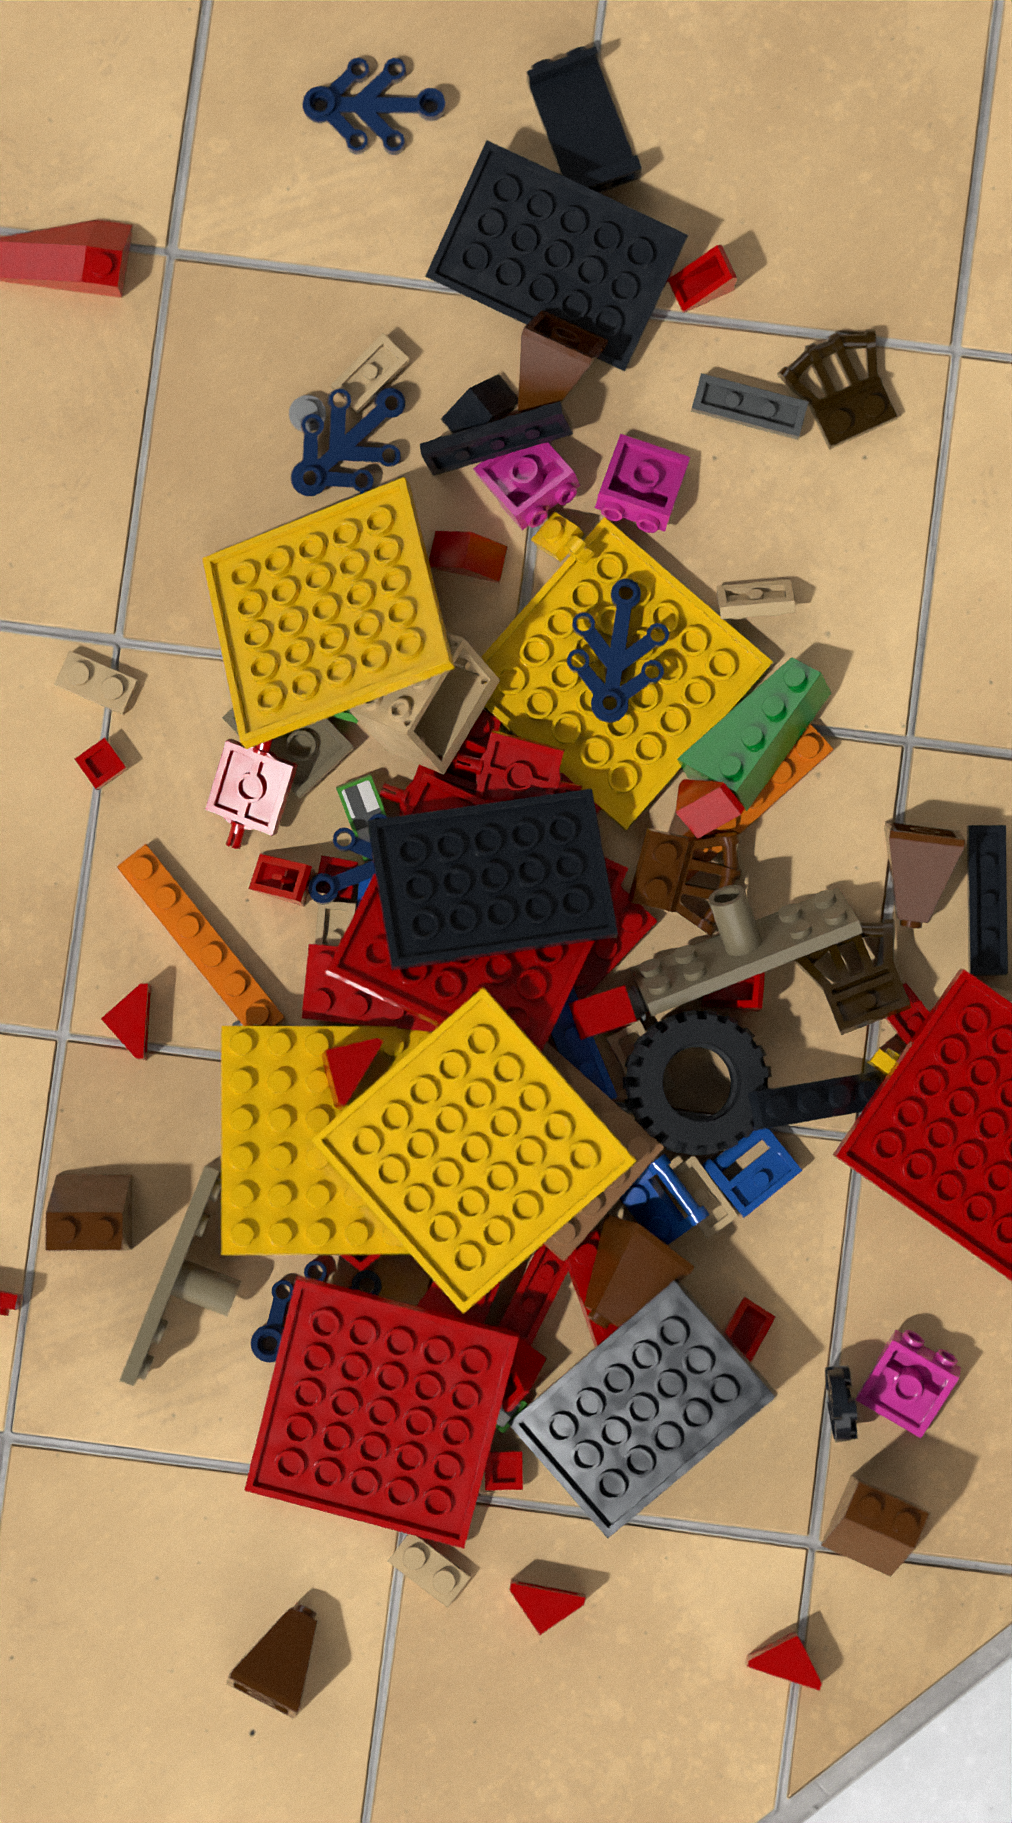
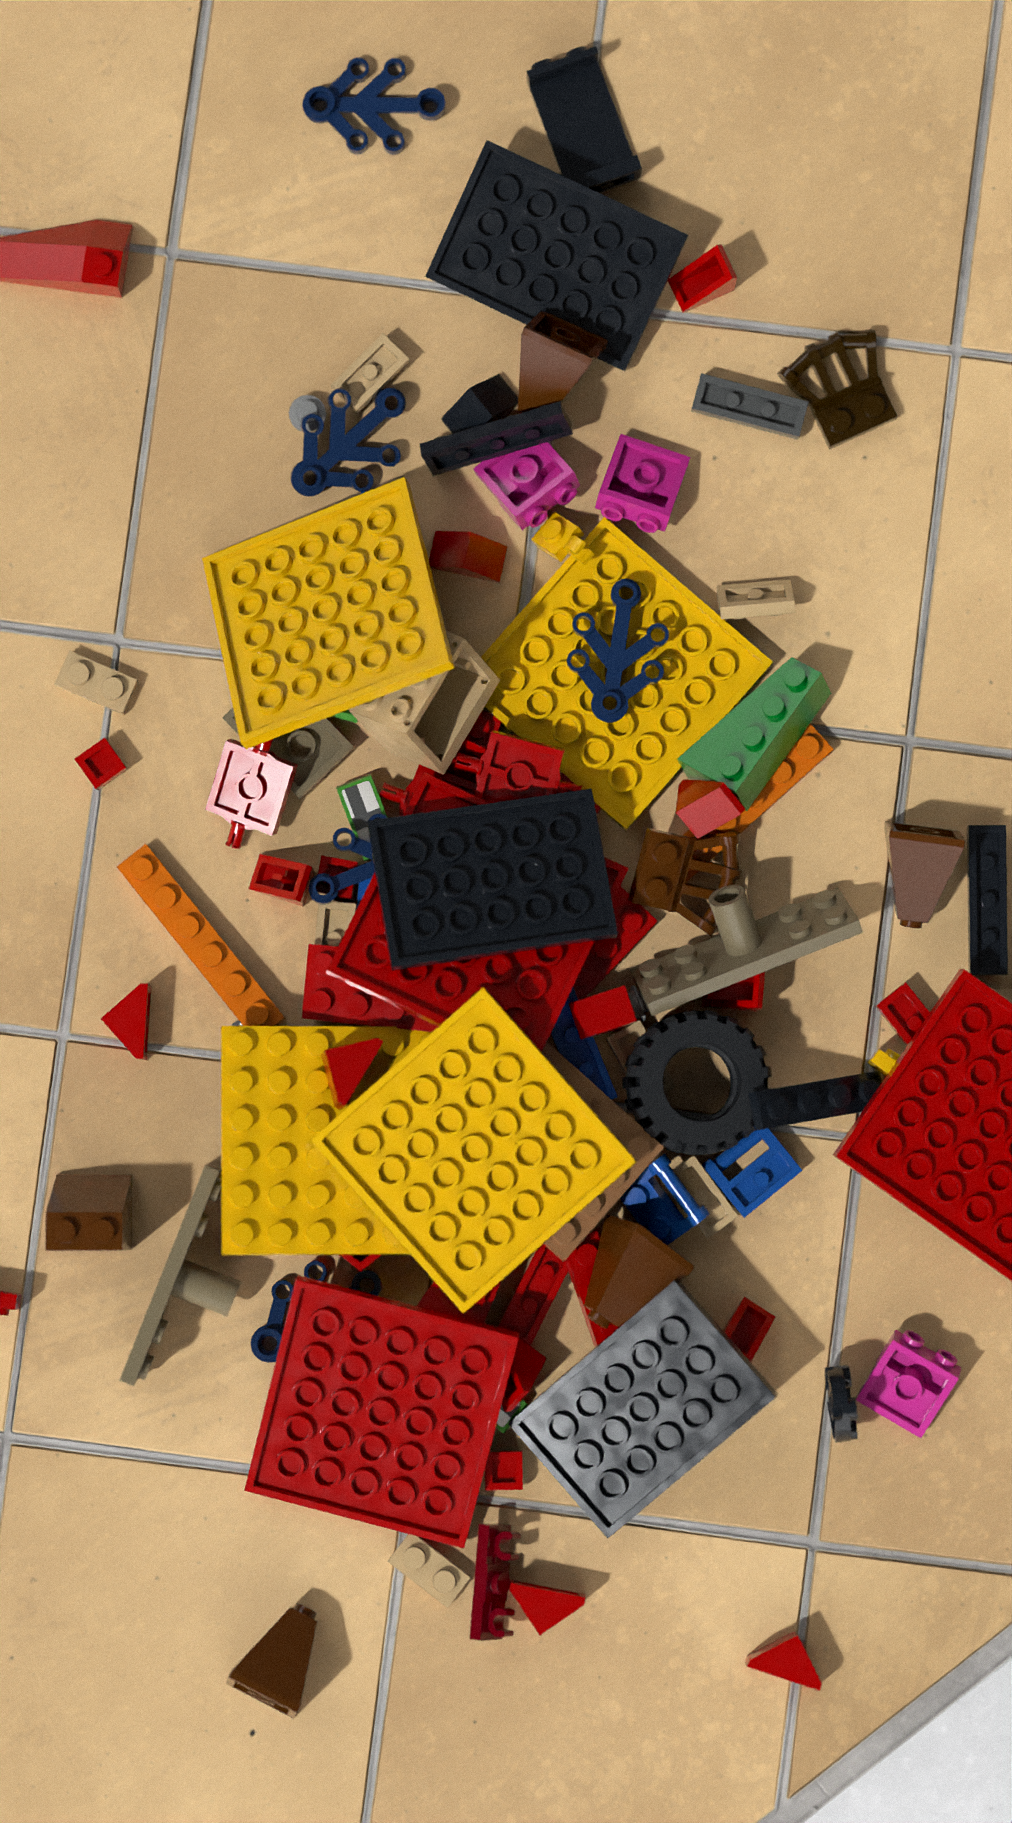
dark brown plate [794,919,912,1035] -> none
reddish brown slope [821,1476,930,1577] -> none
none -> dark red plate [470,1523,521,1641]

